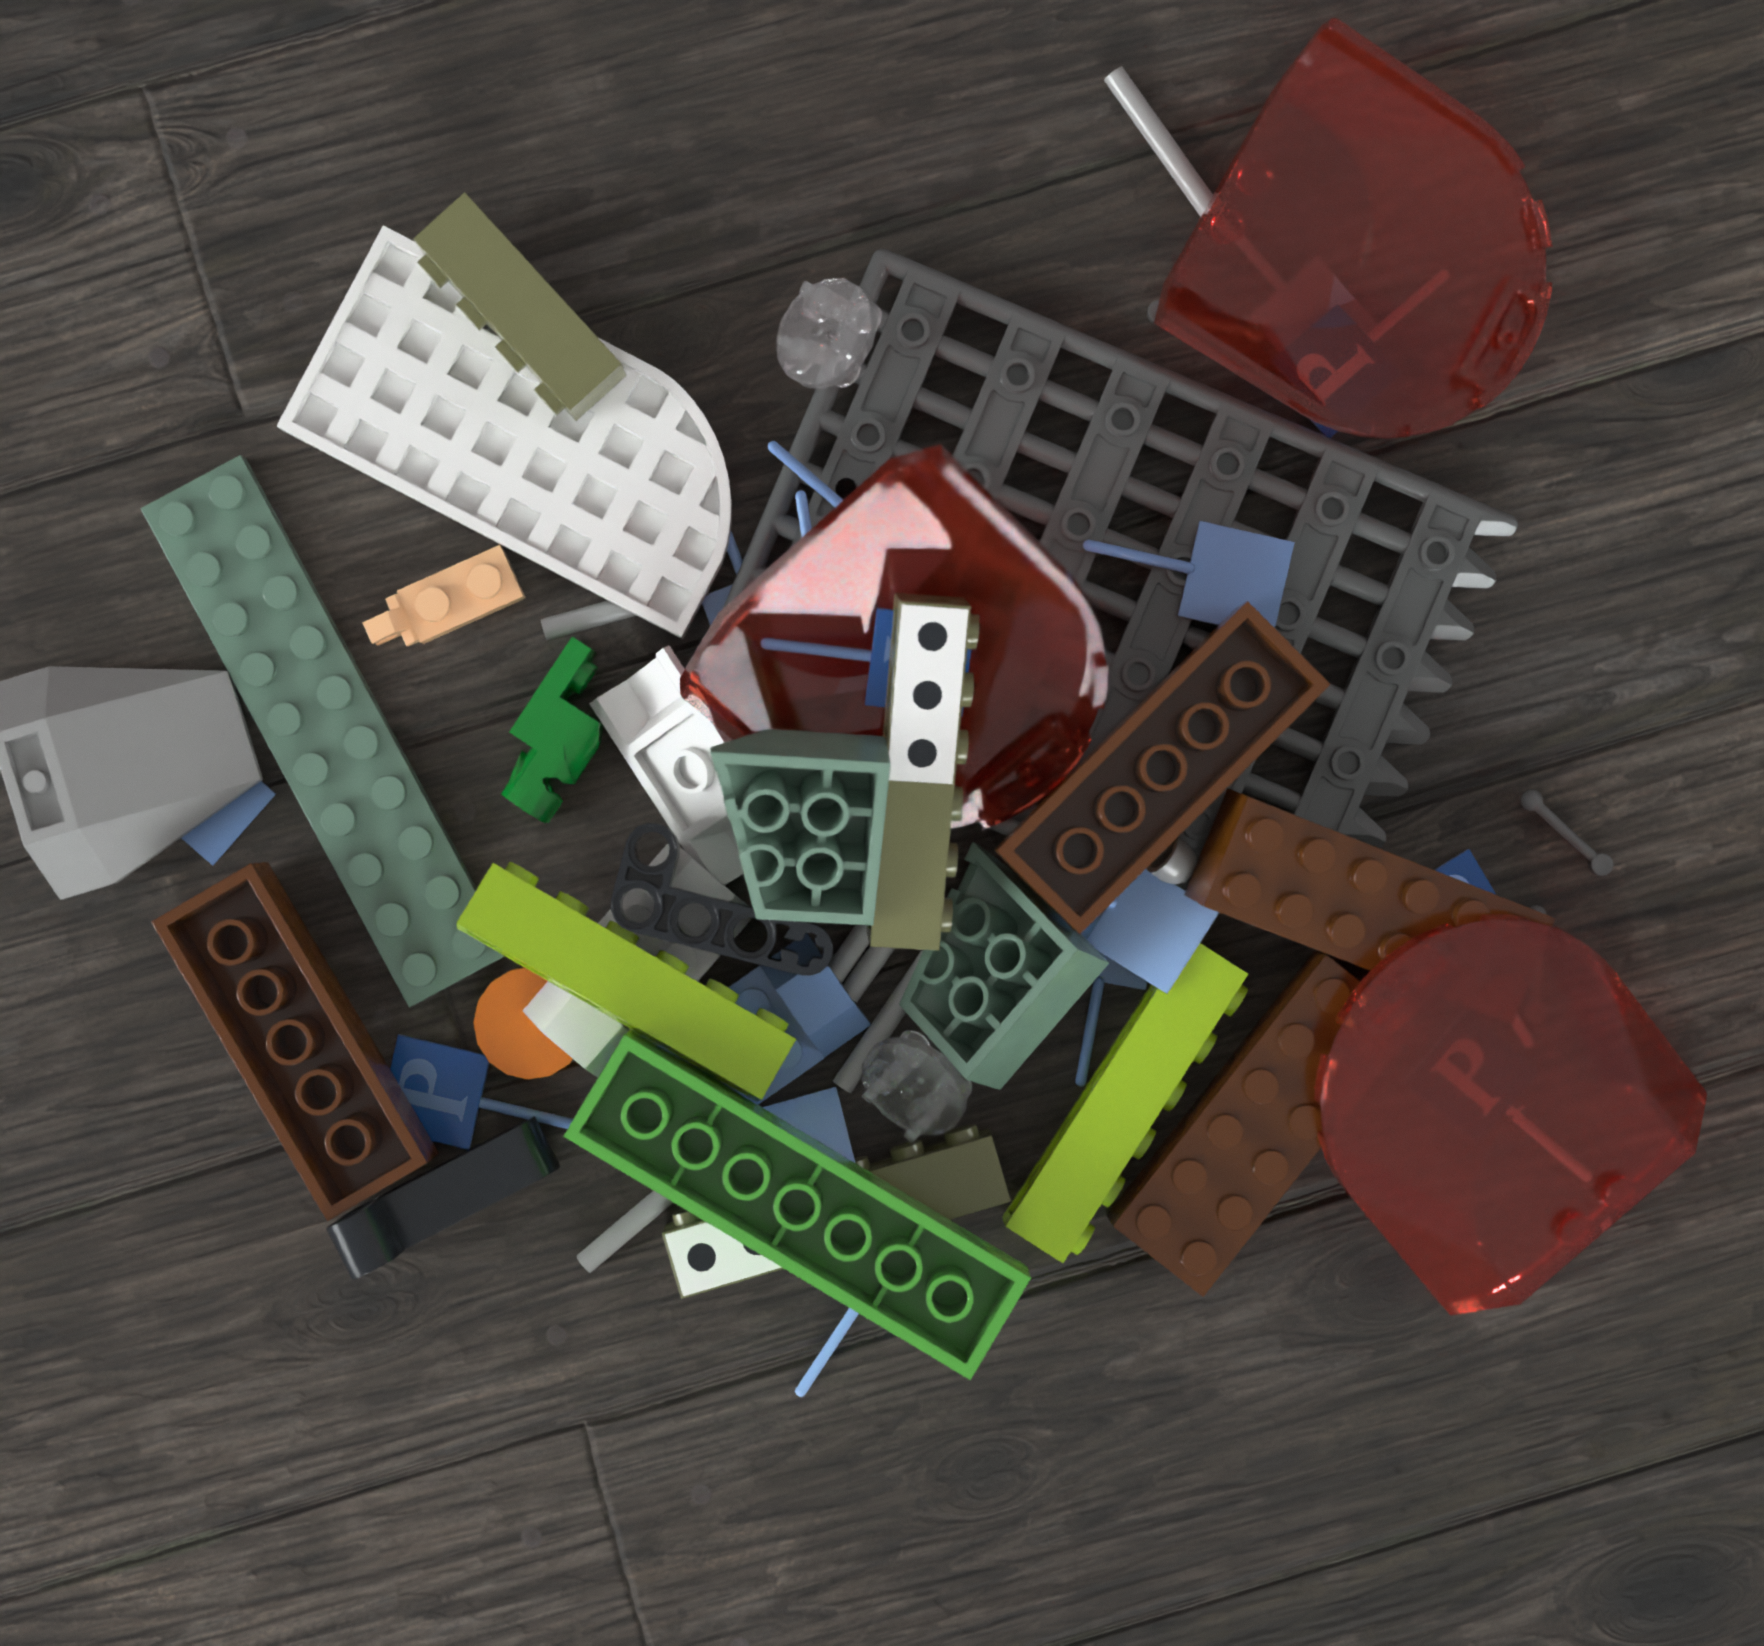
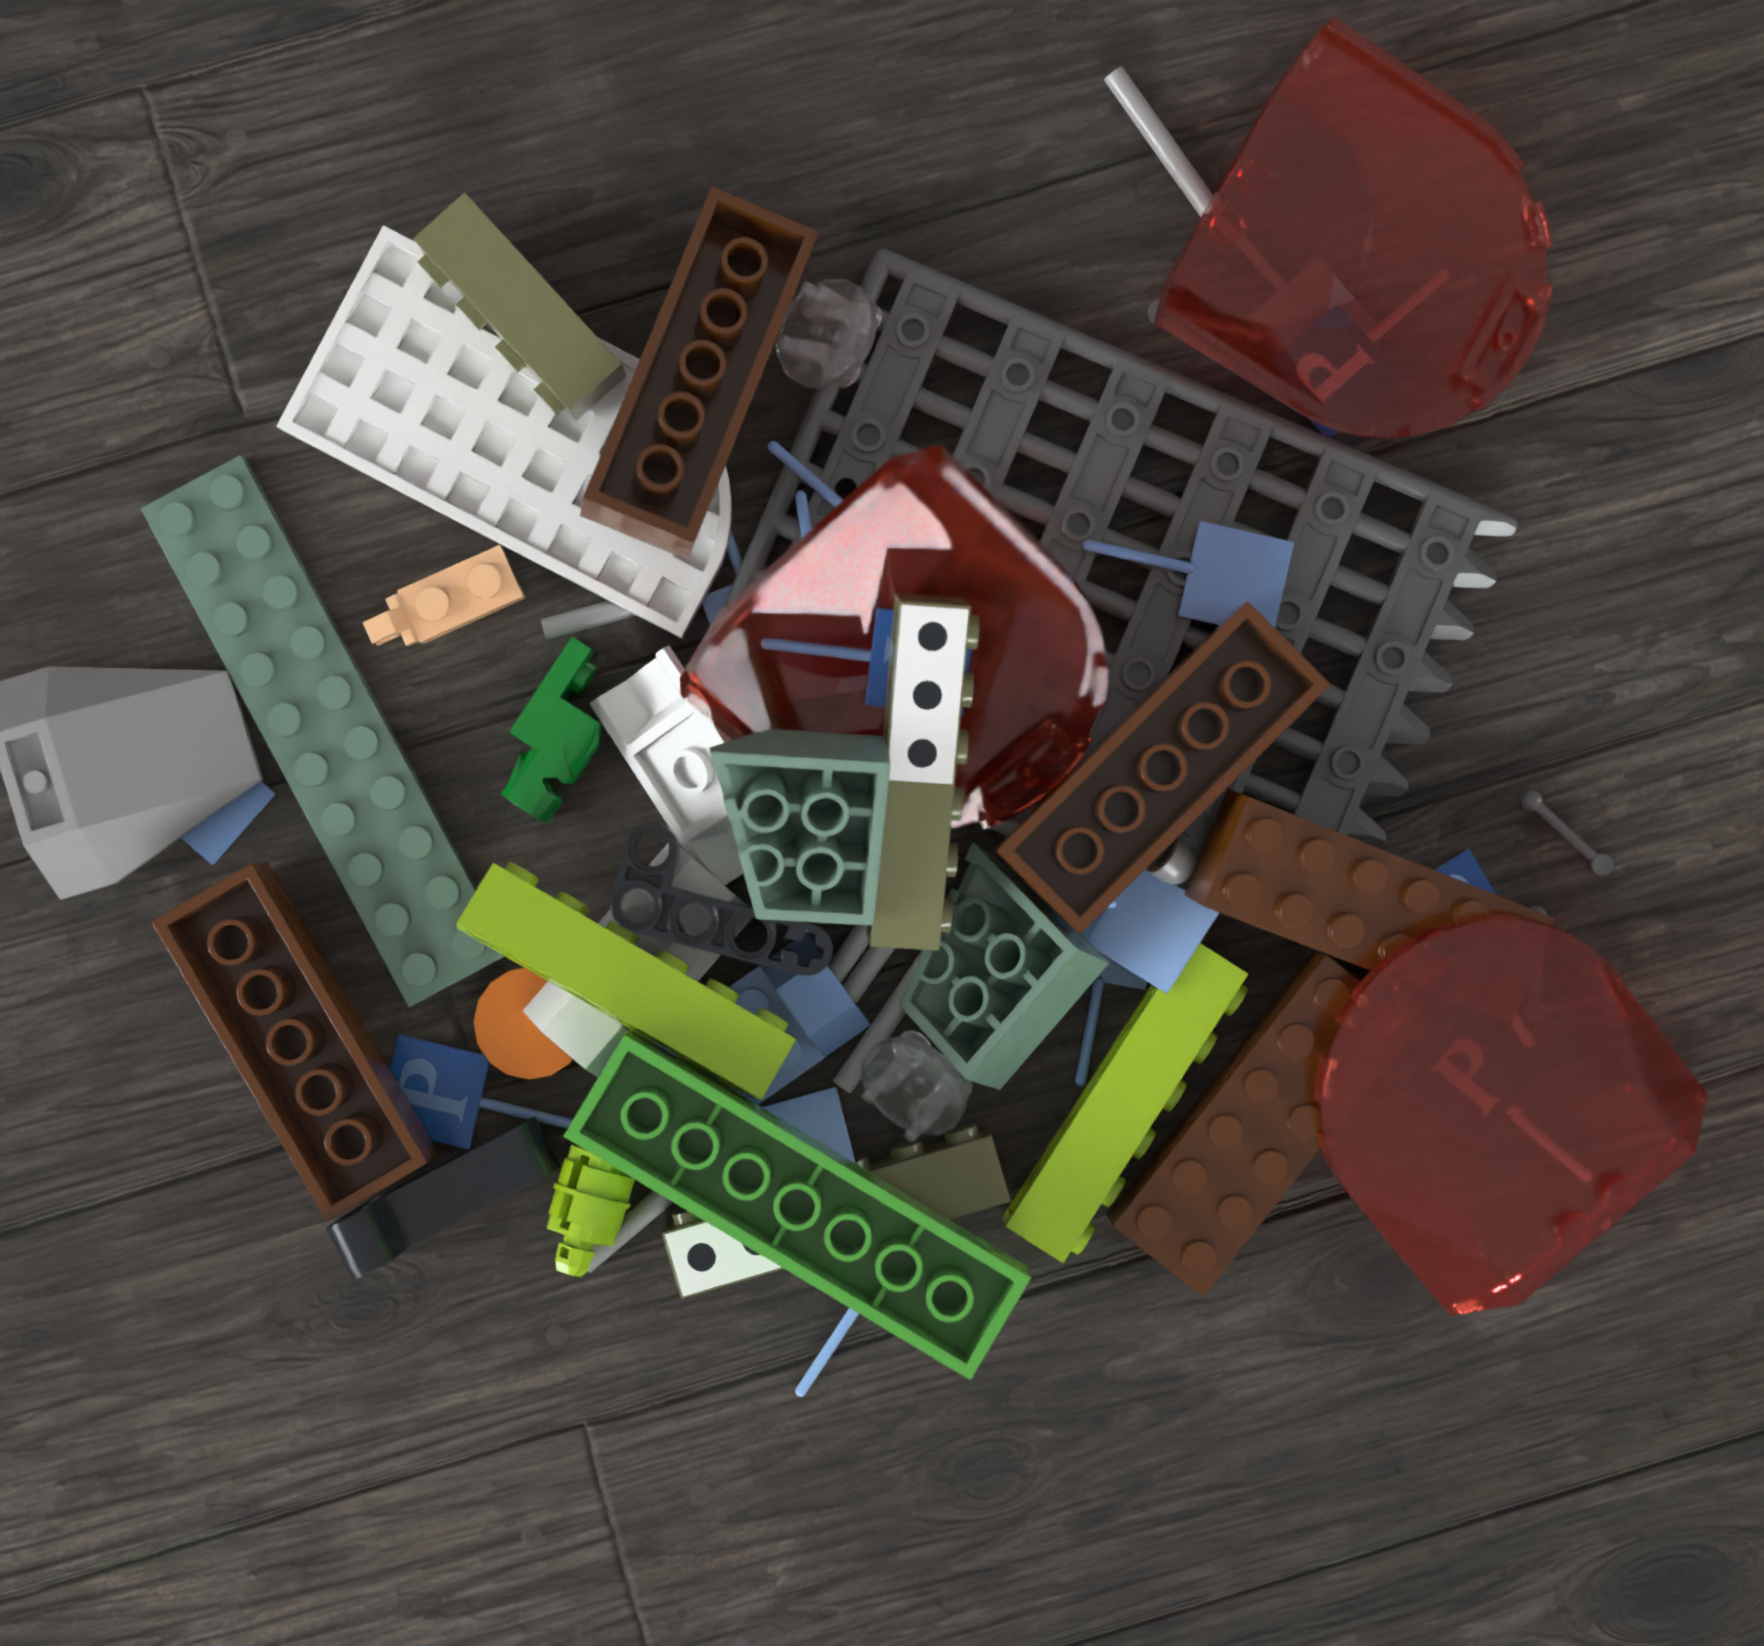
none -> lime piece [546,1145,635,1277]
none -> reddish brown brick [580,186,819,560]

